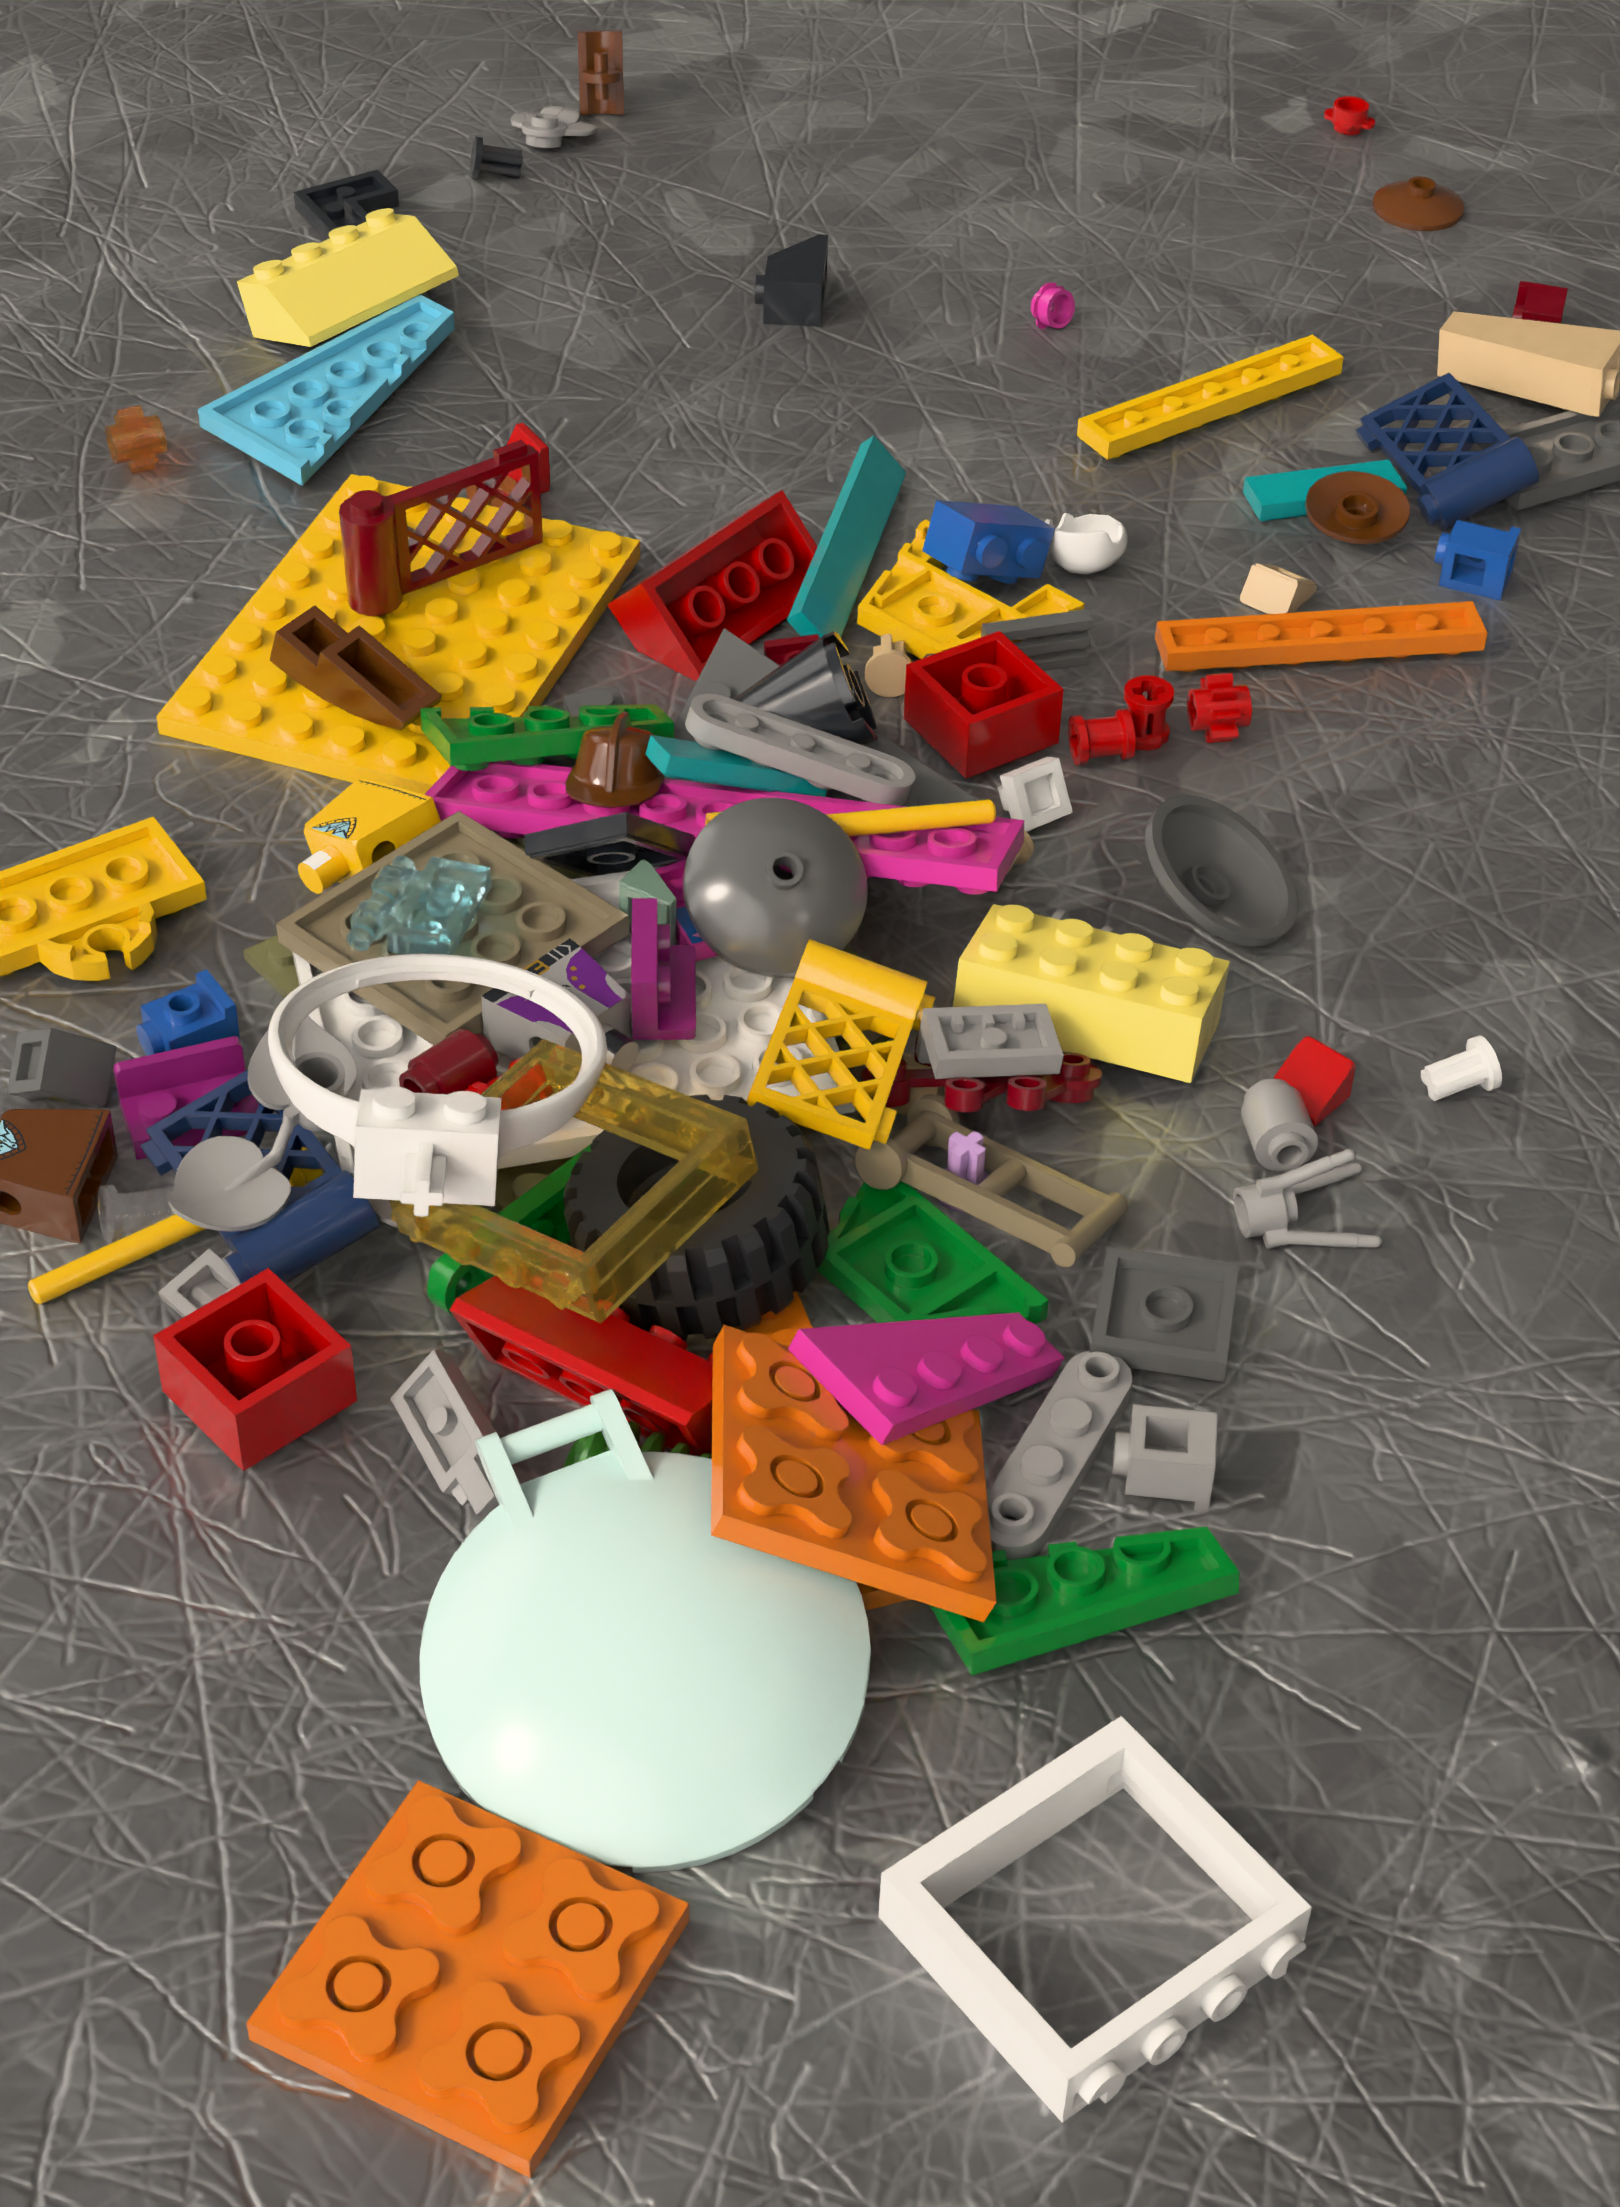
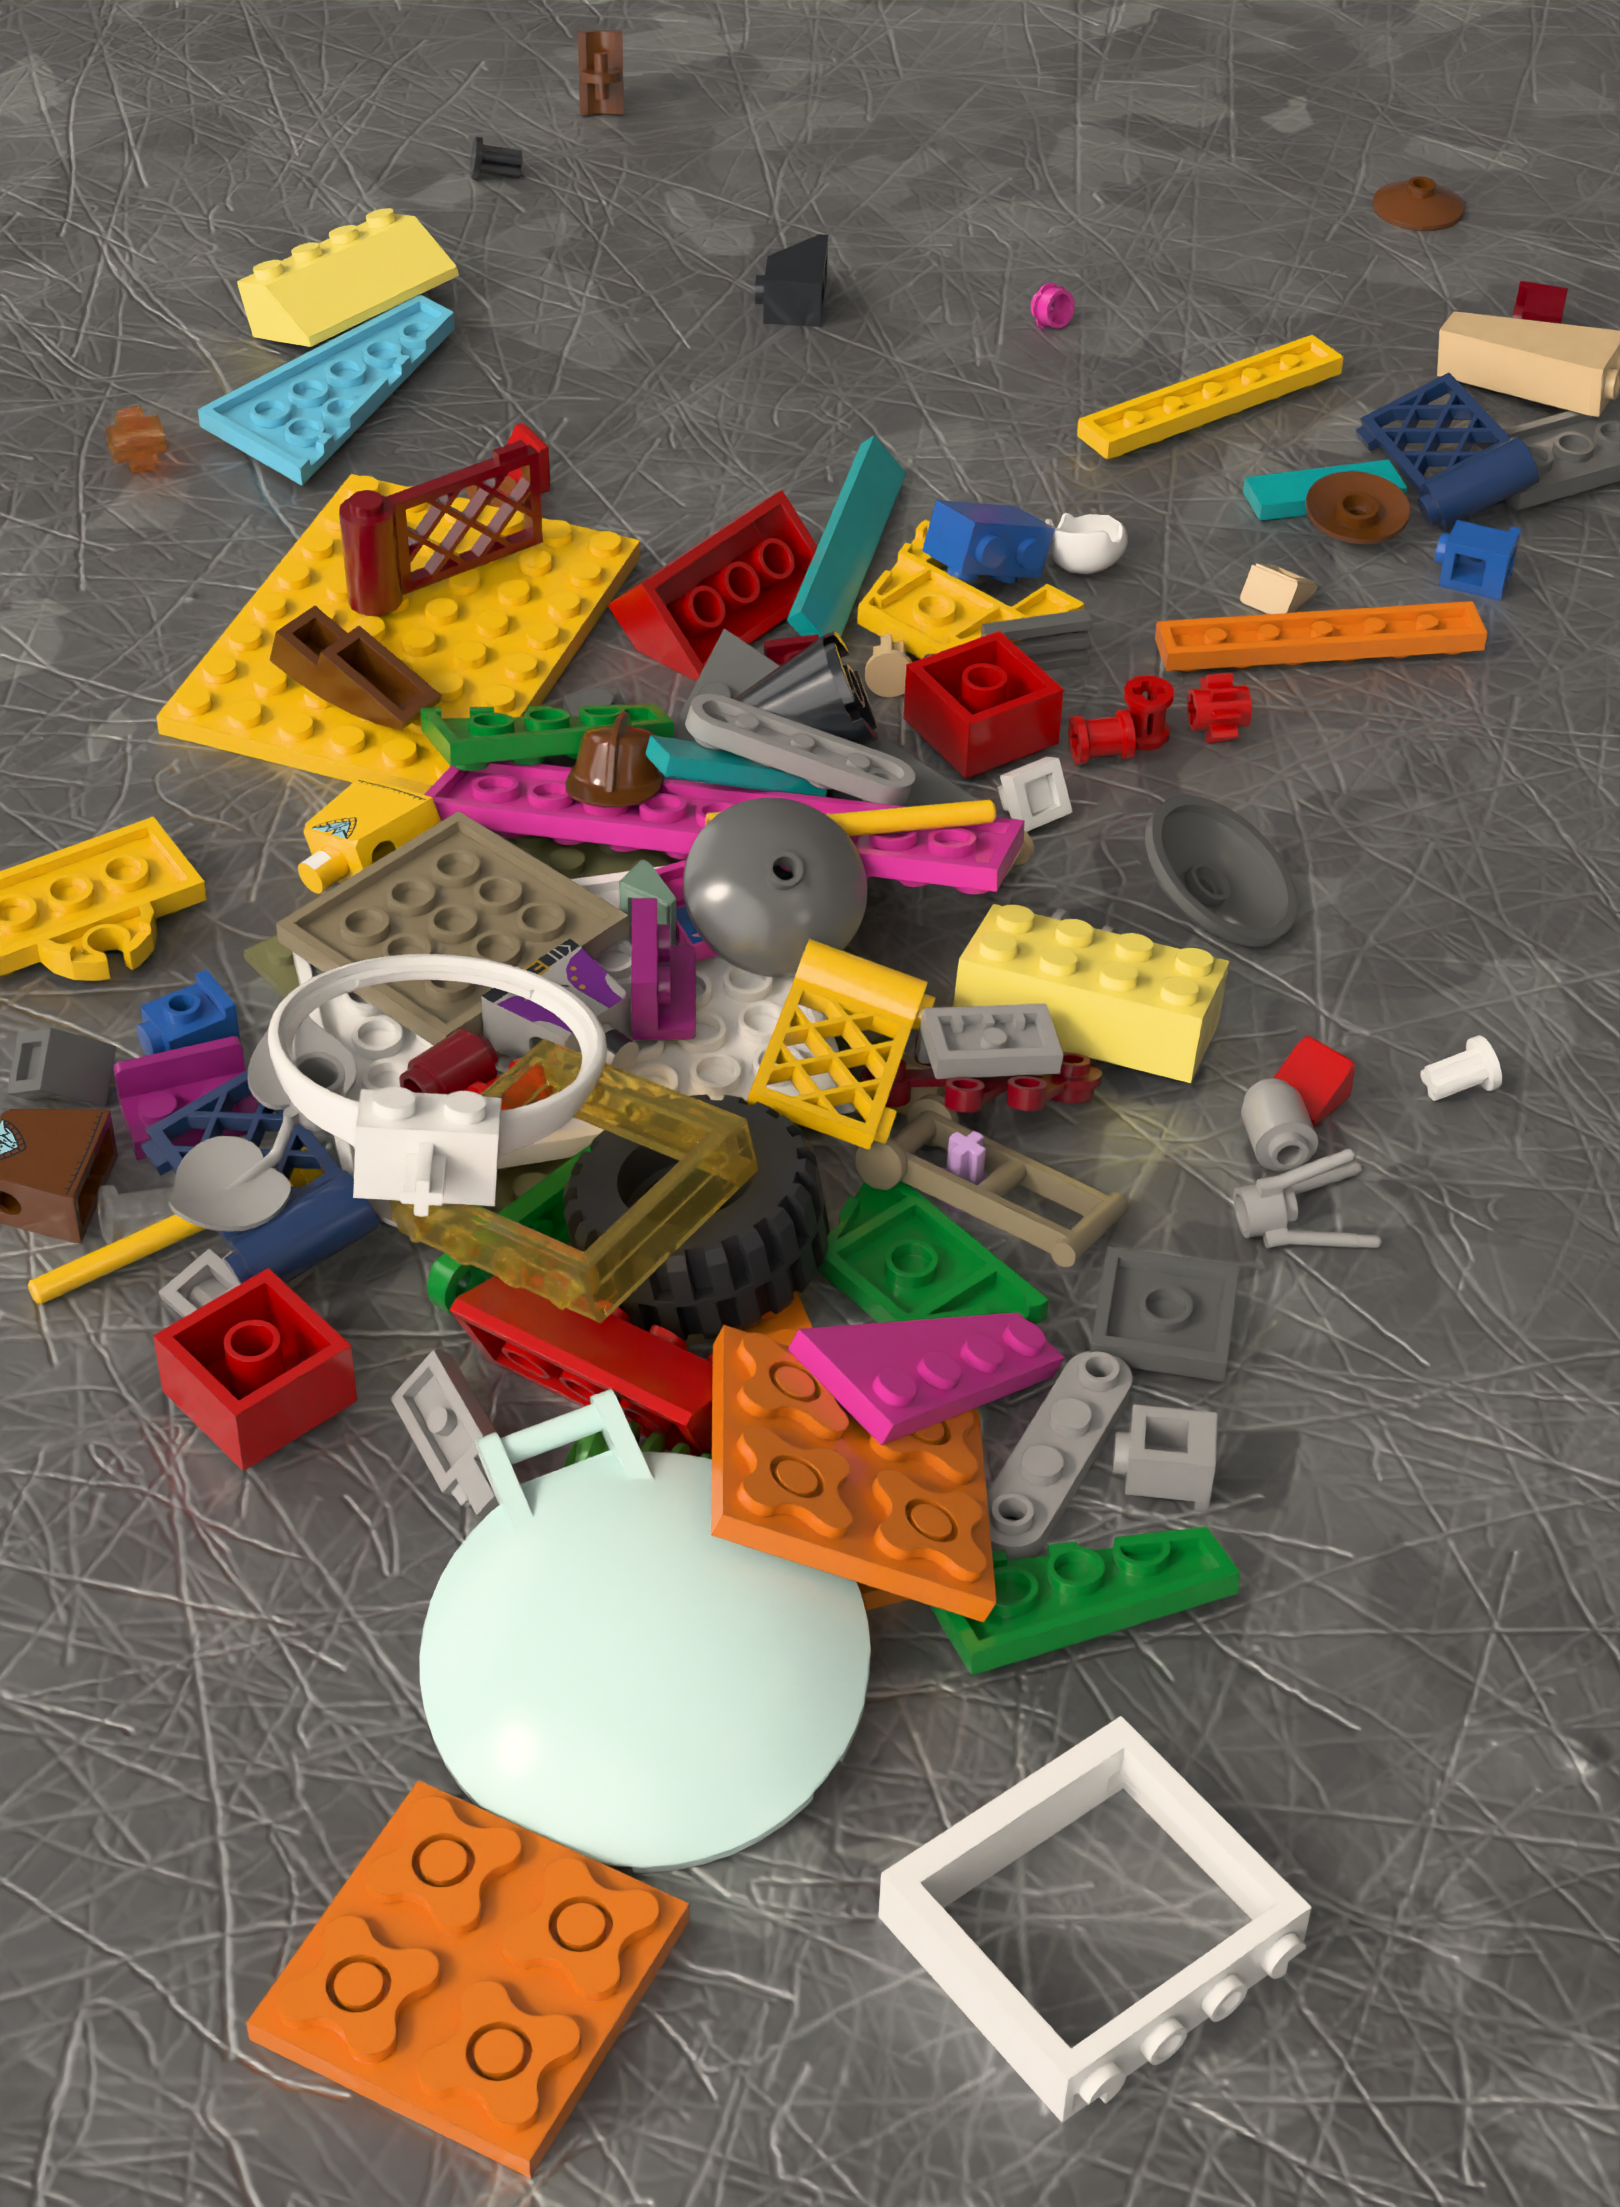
black plate [293,170,399,240] -> none
clear light blue plate [347,855,491,955] -> none
light grey plate [511,106,598,148] -> none
black plate [525,812,694,877] -> none
red plate [1324,96,1375,135] -> none

